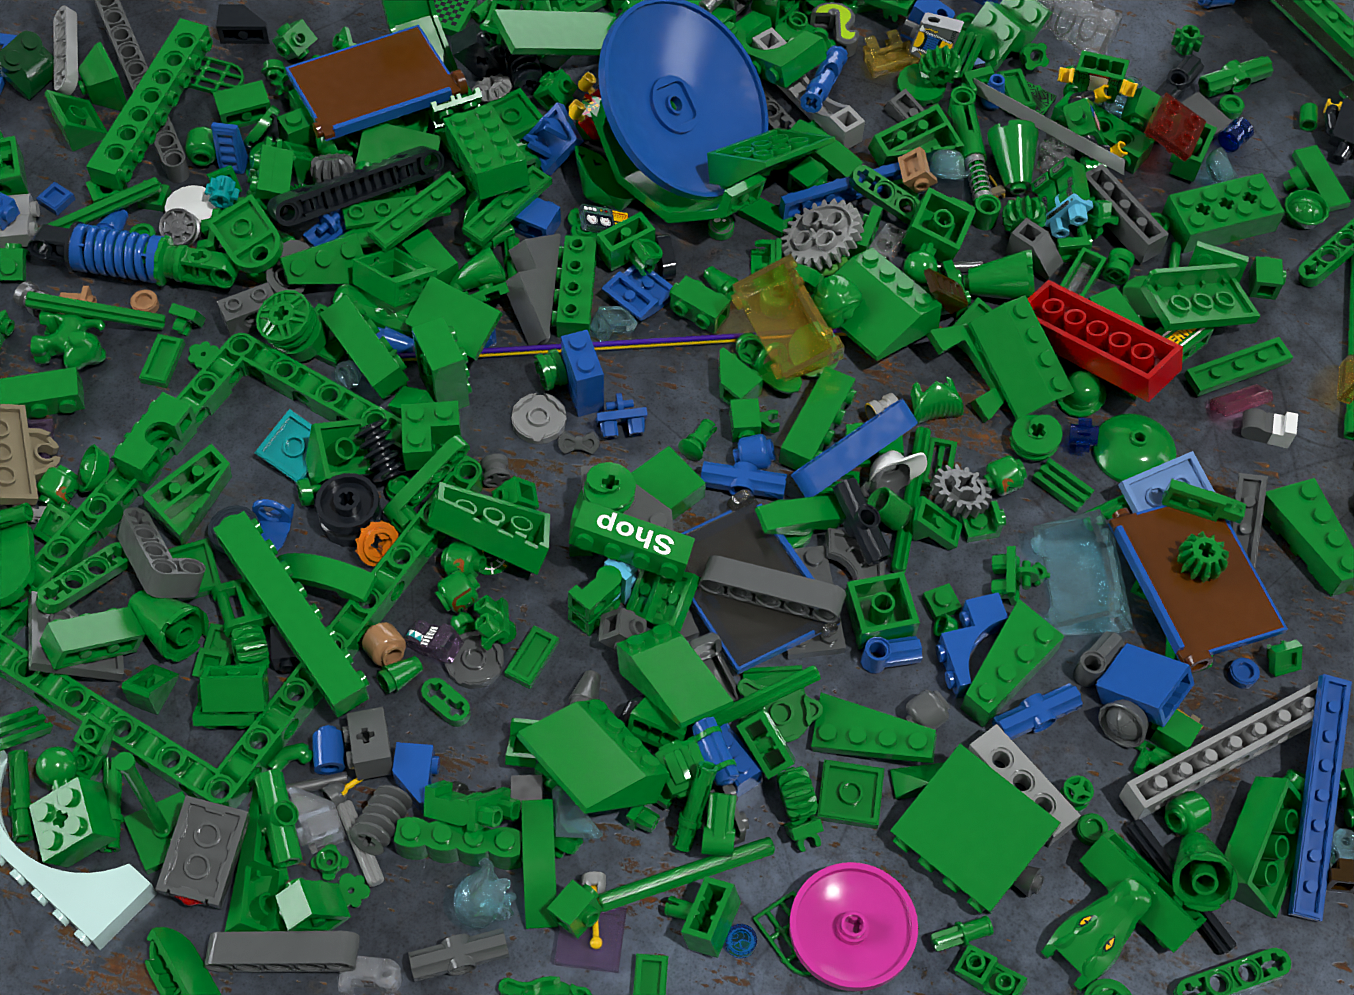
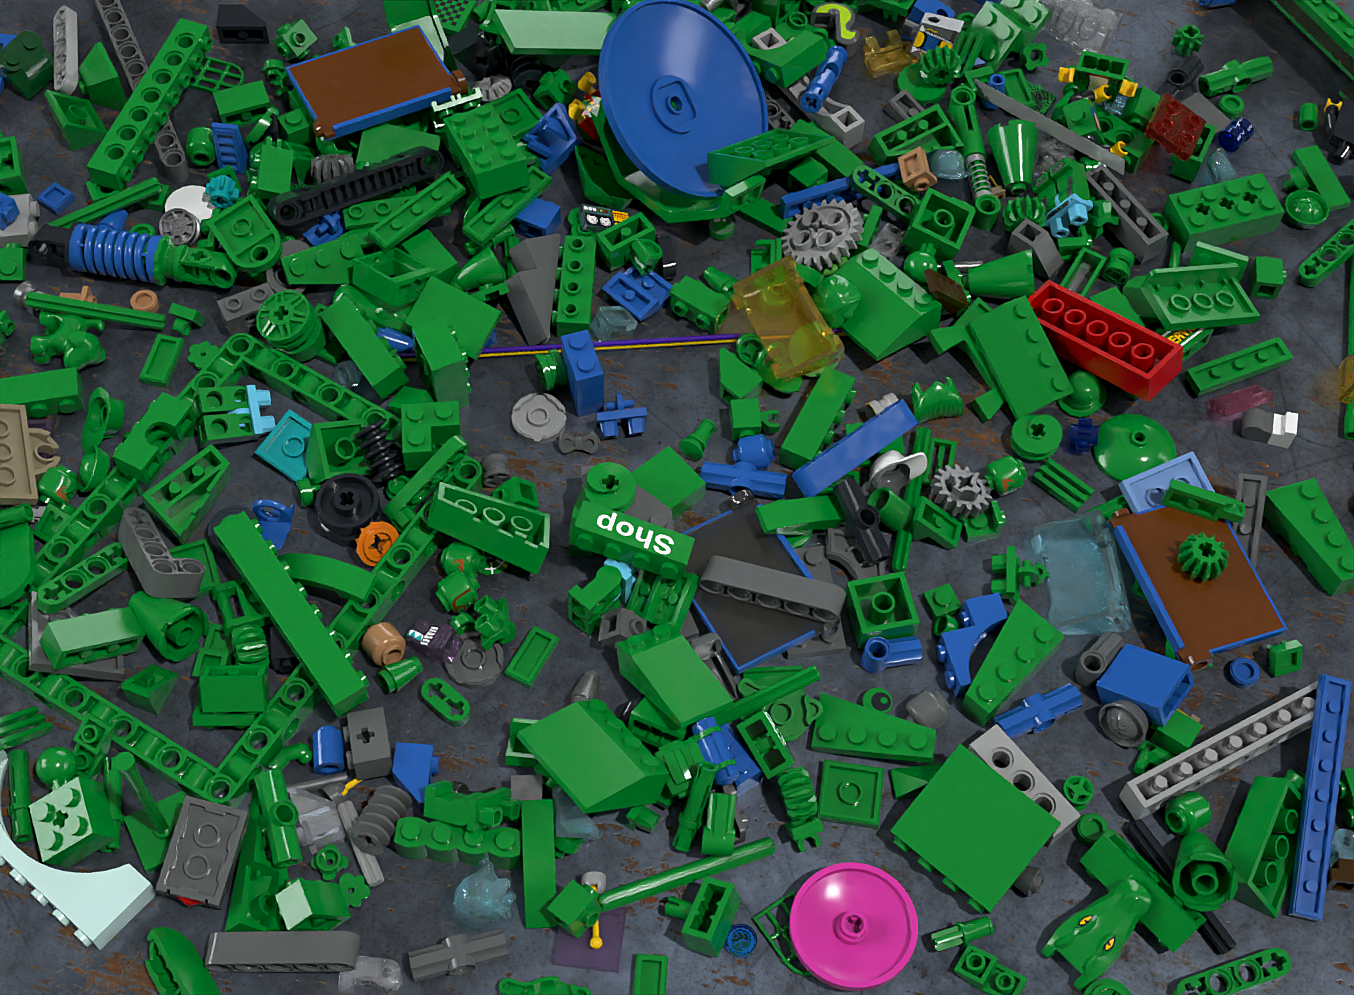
none -> green piece [81,387,125,452]
none -> green hips [192,385,276,448]
none -> tile [862,688,893,714]

